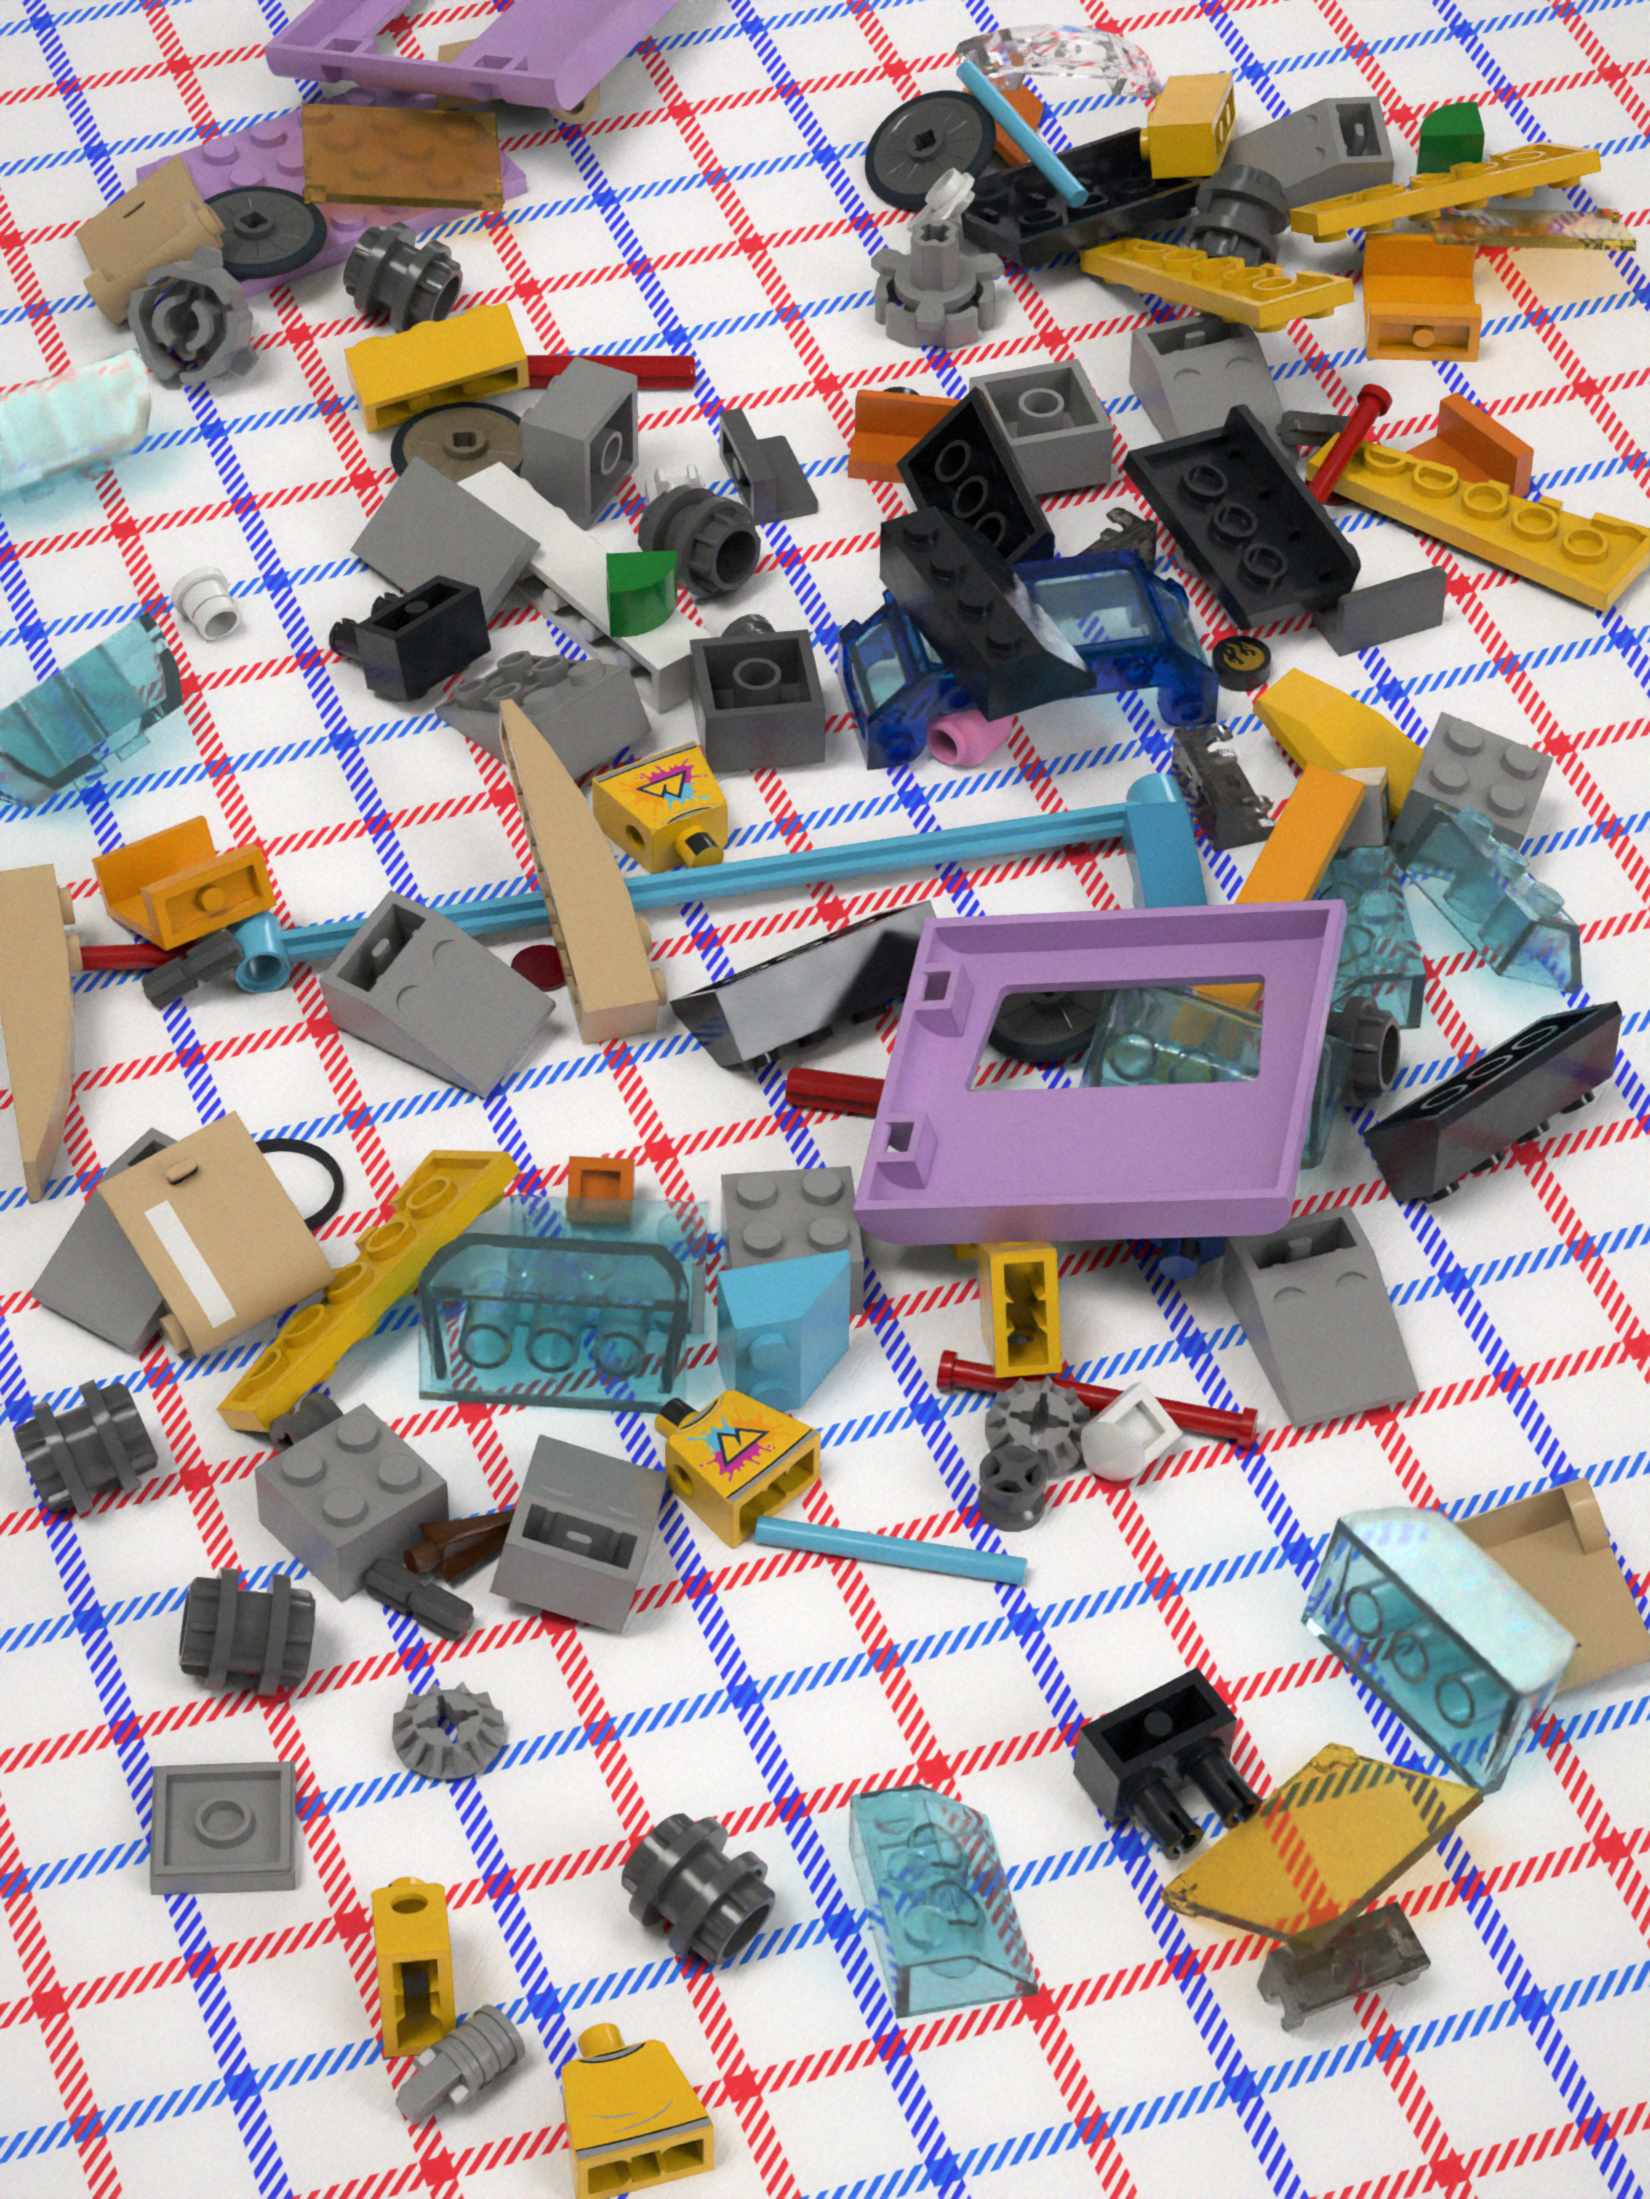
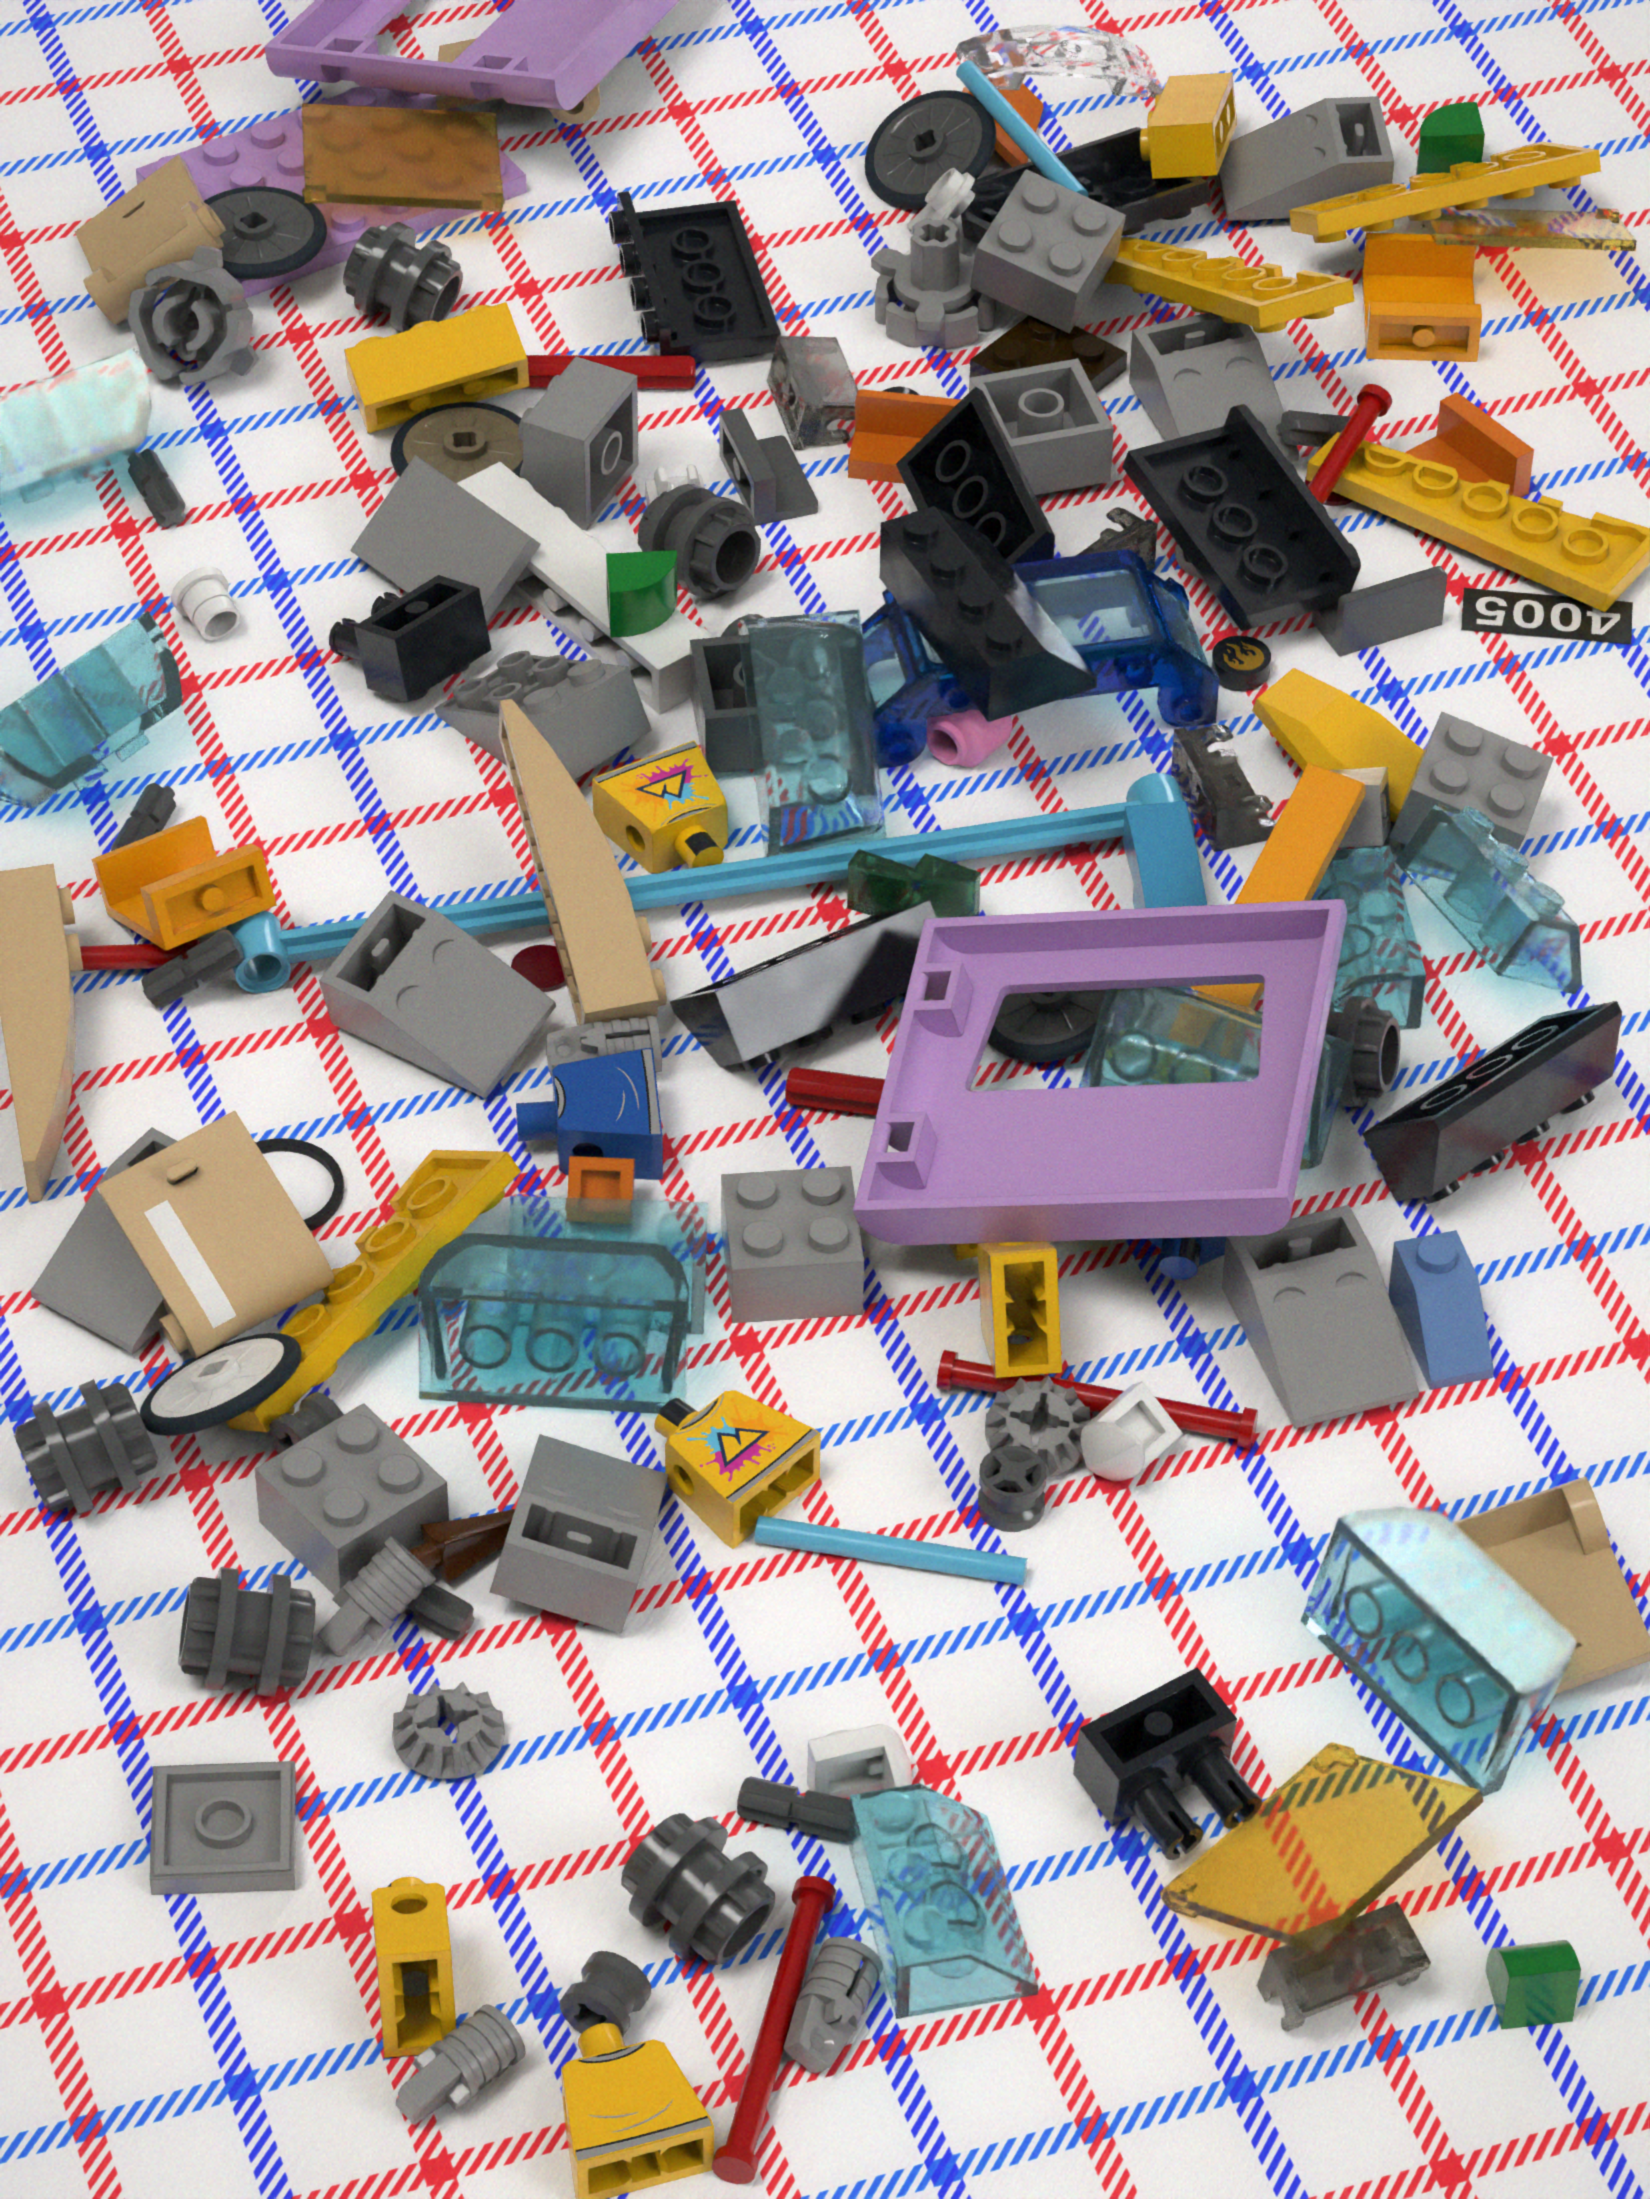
medium azure slope [717,1249,851,1412] -> none
dark grey piece [1183,165,1291,267] -> none
none -> dark grey piece [111,782,176,851]
none -> dark grey piece [127,448,186,528]
none -> wheel [140,1333,302,1436]
none -> light grey hinge [317,1536,436,1656]
none -> blue torso [516,1048,663,1180]
none -> light grey hinge [546,1015,662,1077]
none -> dark grey wheel [560,1951,651,2037]
none -> black bracket [608,191,781,364]
none -> red bar [712,1876,837,2184]
none -> dark grey piece [737,1776,859,1842]
none -> clear light blue windscreen [738,609,887,857]
none -> clear smoke hinge [766,336,858,450]
none -> light grey hinge [784,1937,883,2074]
none -> white plate [807,1724,912,1813]
none -> clear green slope [847,849,981,918]
none -> dark brown plate [969,315,1127,393]
none -> light grey brick [970,169,1126,334]
none -> medium blue slope [1388,1230,1494,1390]
none -> pearl dark grey sticker [1461,588,1633,644]
none -> green brick [1485,1940,1581,2030]

